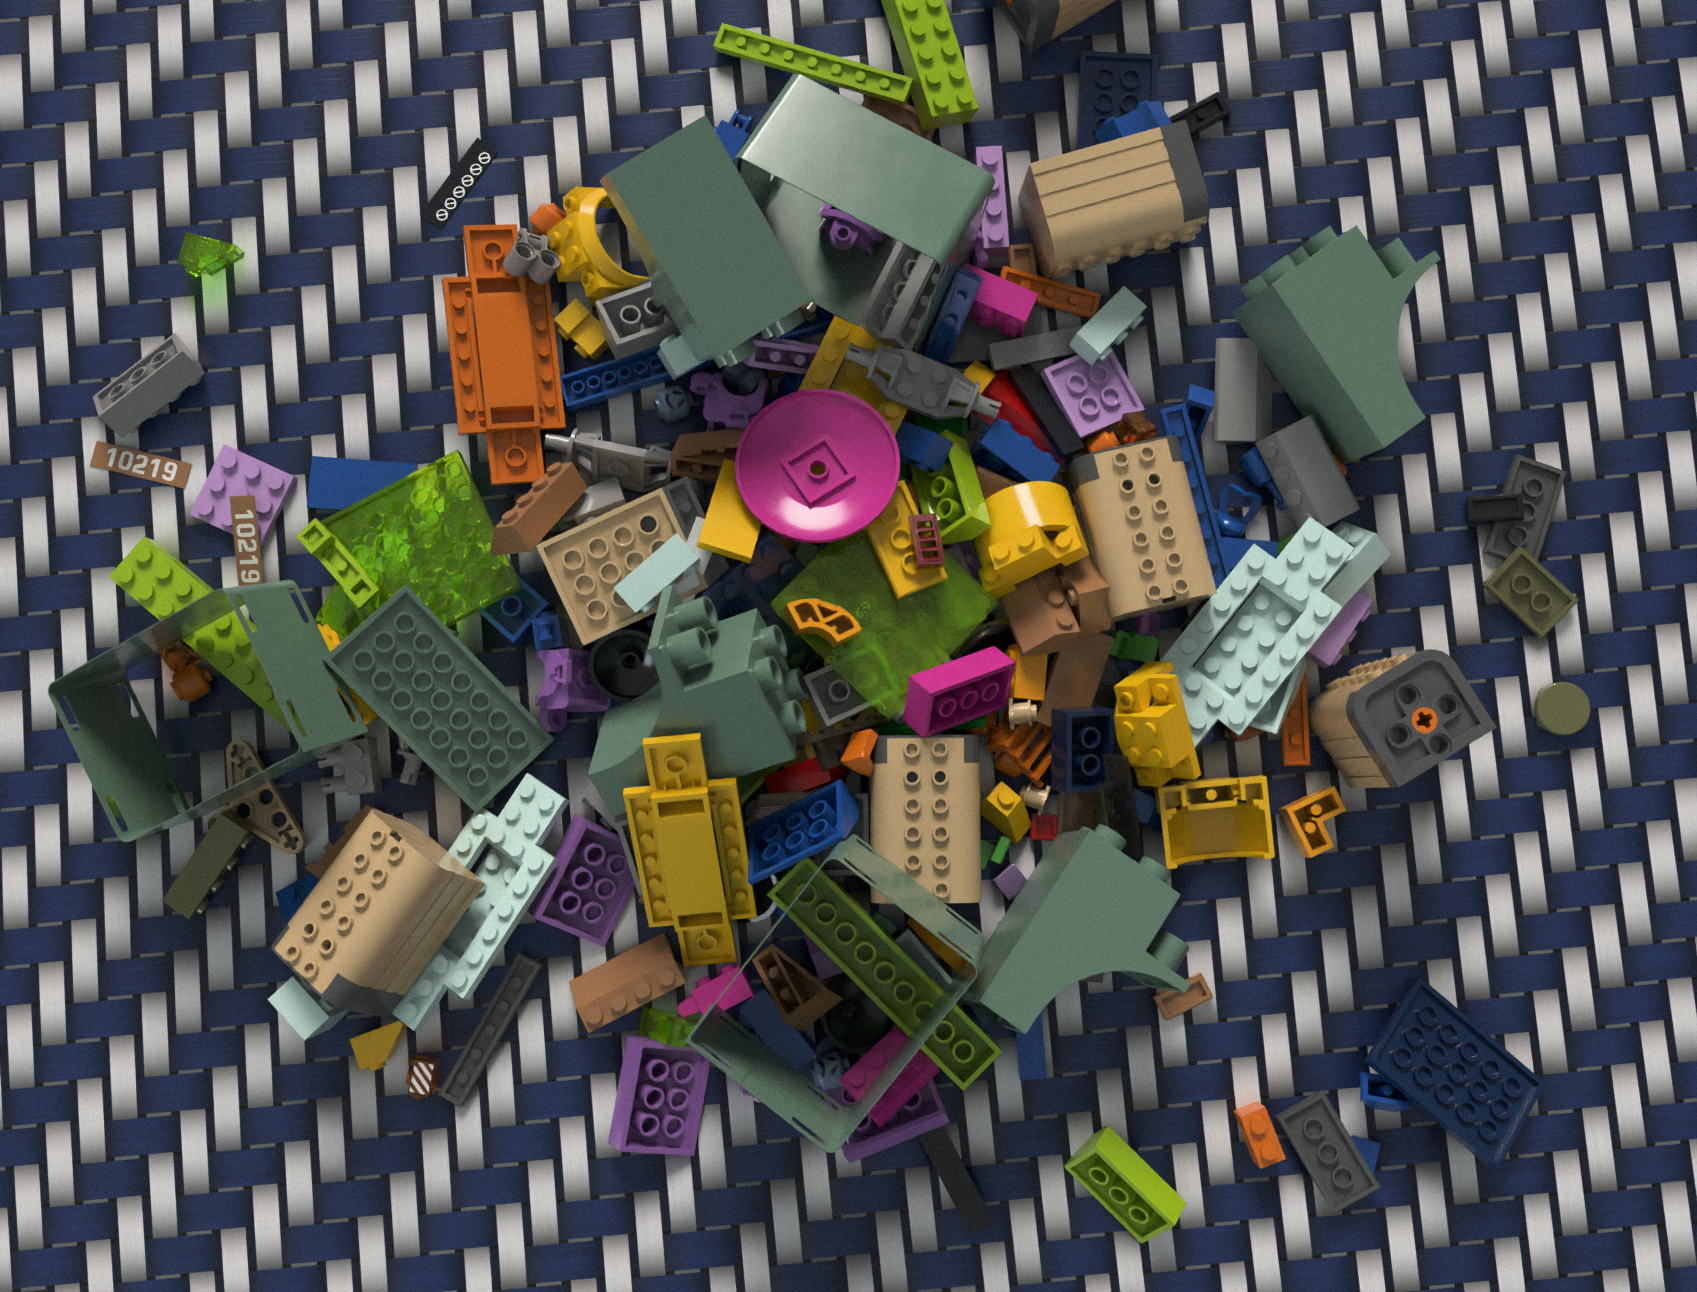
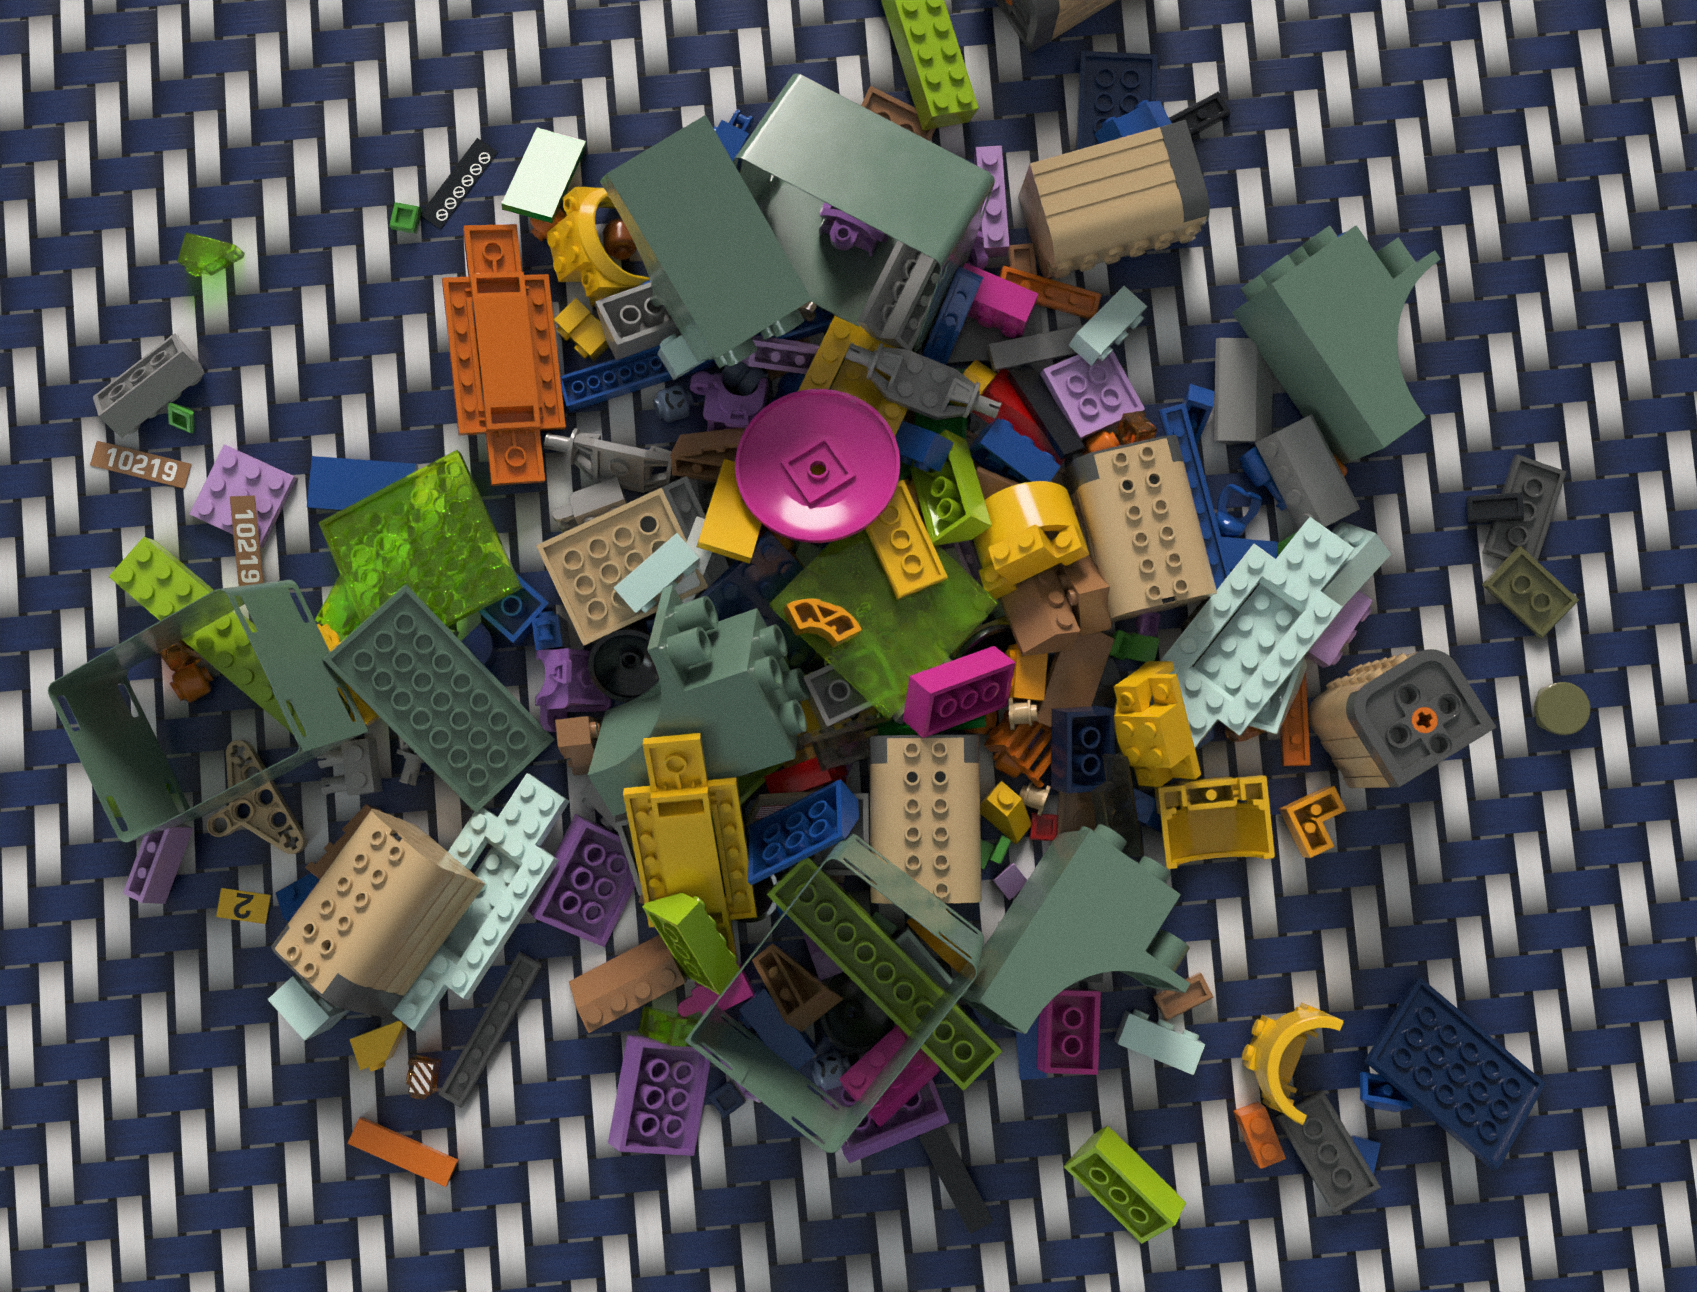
olive brick [162,809,256,919] -> none
lime slope [296,518,381,609] -> none
medium nougat slope [490,462,588,556] -> none
light grey piece [503,228,561,284] -> none
lime plate [713,23,914,106] -> none
orange tile [840,729,878,777] -> none
dark red slope [908,513,945,570] -> none
none -> lavender brick [123,824,193,904]
none -> bright green slope [168,402,195,434]
none -> yellow sticker [216,888,271,924]
none -> orange tile [347,1117,459,1187]
none -> bright green tile [389,202,422,234]
none -> clear blue brick [461,623,498,670]
none -> tile [502,128,586,223]
none -> medium nougat wedge [555,716,602,776]
none -> dark orange head [603,219,637,260]
none -> lime slope [642,893,742,995]
none -> dark blue tile [708,1079,746,1119]
none -> dark pink brick [1037,988,1101,1075]
none -> light aqua brick [1114,1009,1205,1075]
none -> yellow piece [1242,1002,1343,1125]

